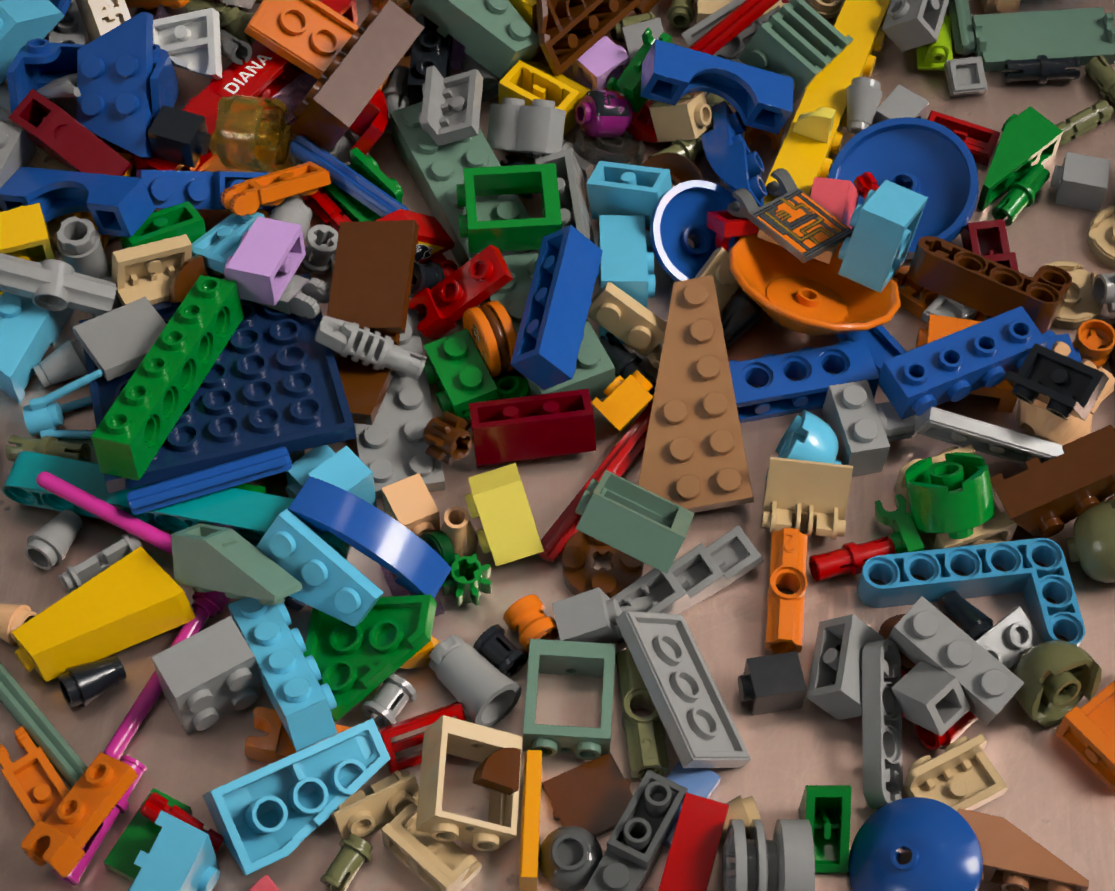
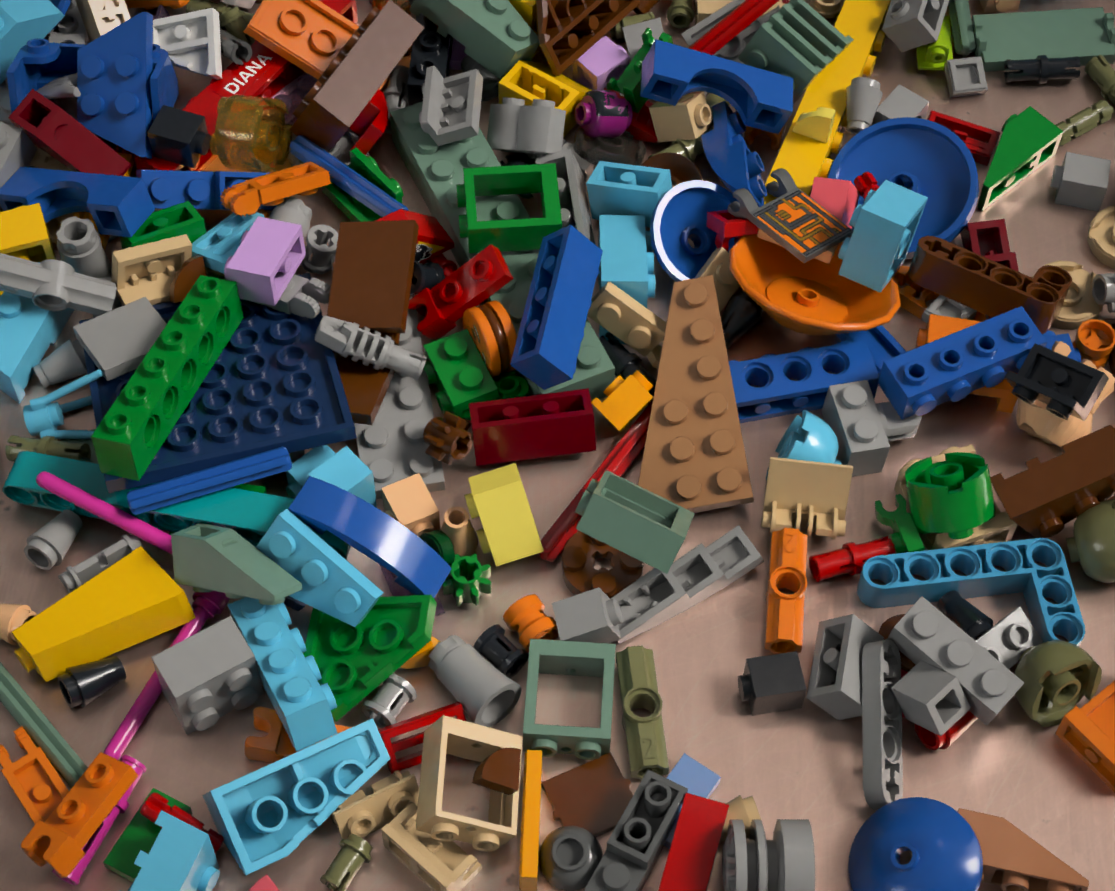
red axle [299,187,352,234] -> none
light grey tile [615,611,751,768] -> none
green slope [798,785,852,873] -> none
tan bracket [903,734,1008,811] -> none
light grey tile [914,406,1064,465] -> none
green axle [992,163,1050,226] -> none

